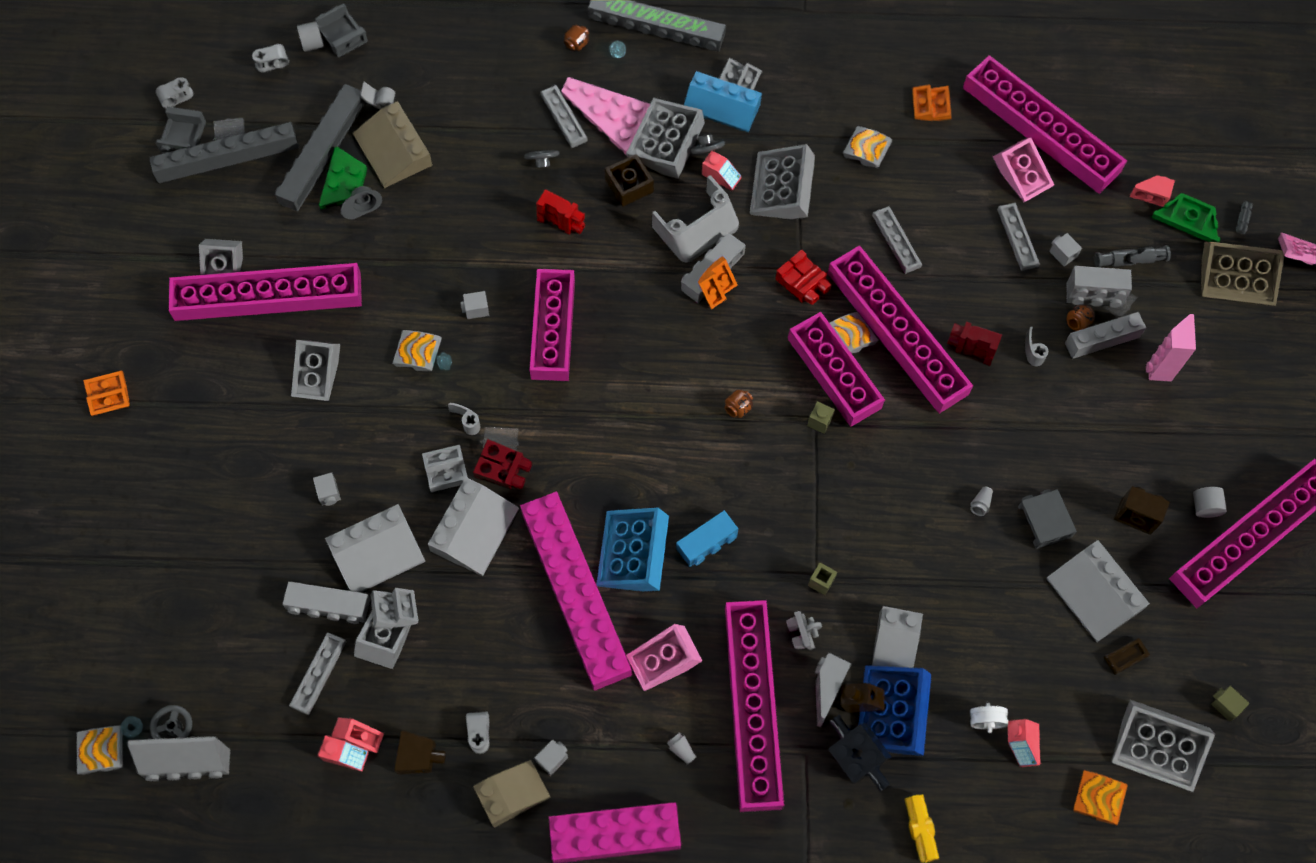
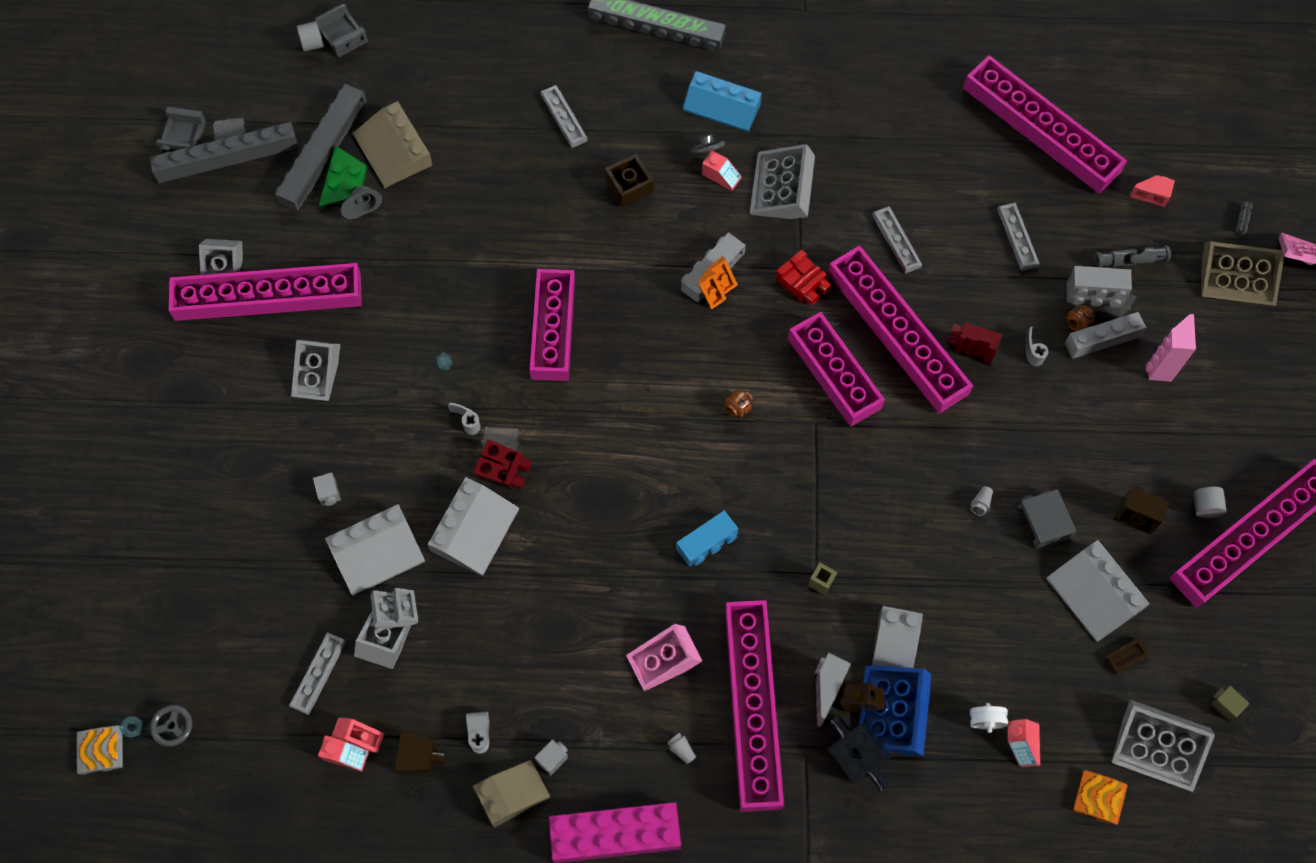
orange slope [83,371,130,416] -> none
light grey slope [128,737,230,781] -> none
light grey piece [156,77,193,109] -> none
light grey piece [252,44,289,72] -> none
light grey brick [282,582,370,624] -> none
light grey panel [360,81,395,109] -> none
slope [393,330,442,371] -> none
light grey slope [422,445,468,492] -> none
light grey brick [461,291,489,319] -> none
dark pink brick [520,491,632,691] -> none
dark grey piece [524,150,559,167] -> none
red hips [536,189,585,235] -> none
bright pink wing [561,77,650,157] -> none
dark orange head [564,25,589,51] -> none
dark azure slope [596,508,669,591] -> none
clear light blue plate [609,41,626,58] -> none
light grey slope [626,98,705,179] -> none
light grey windscreen [652,175,739,262] -> none
light grey slope [719,58,762,90] -> none
light grey hips [786,611,822,650] -> none
olive brick [807,401,835,434] -> none
slope [830,312,878,354] -> none
slope [843,126,892,168] -> none
yellow piece [905,795,939,863] -> none
orange slope [913,85,952,120] -> none
bright pink slope [993,137,1054,202] -> none
light grey brick [1050,233,1082,266] -> none
green wing [1151,193,1220,243] -> none

